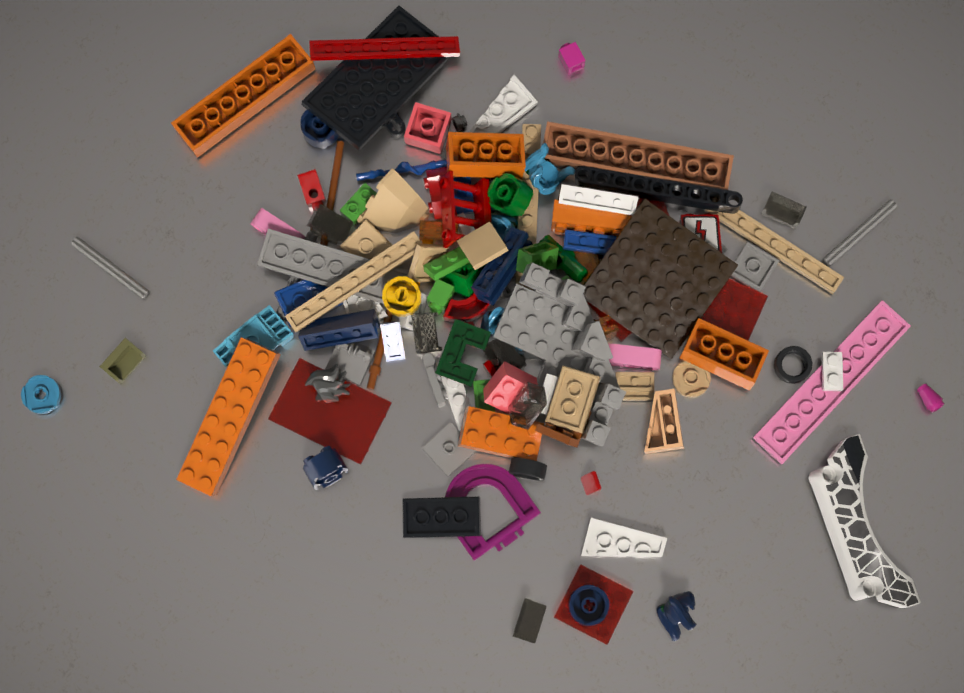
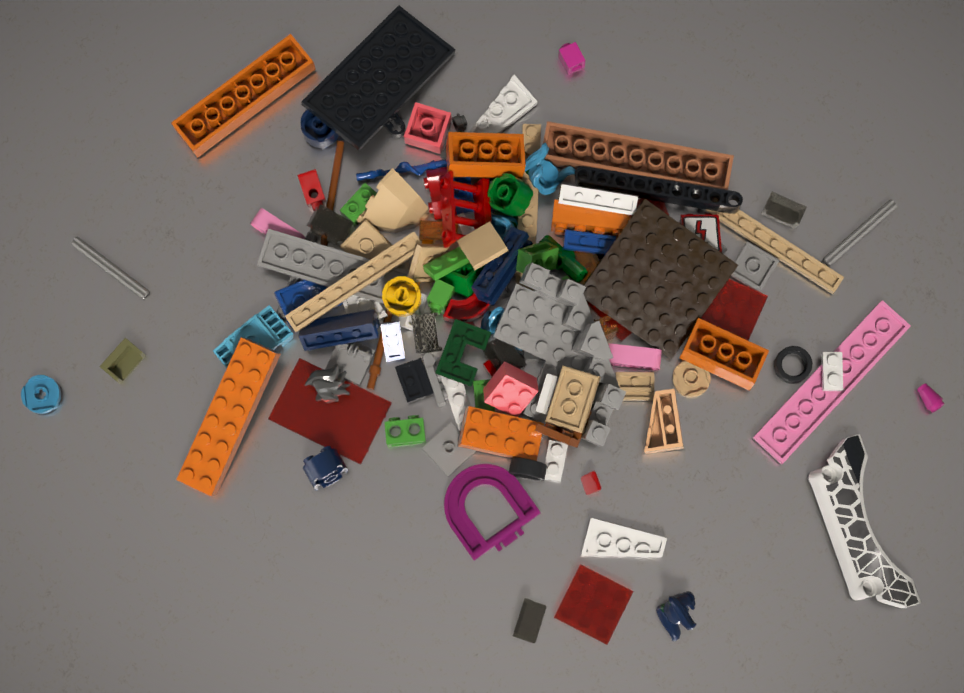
red plate [309,36,460,61] -> none
black tile [403,496,481,538] -> none
clear smoke panel [509,382,547,430] -> none
dark blue brick [568,585,610,626] -> none
none -> bright green brick [384,415,426,447]
none -> black plate [395,358,434,404]
none -> white plate [544,440,568,482]

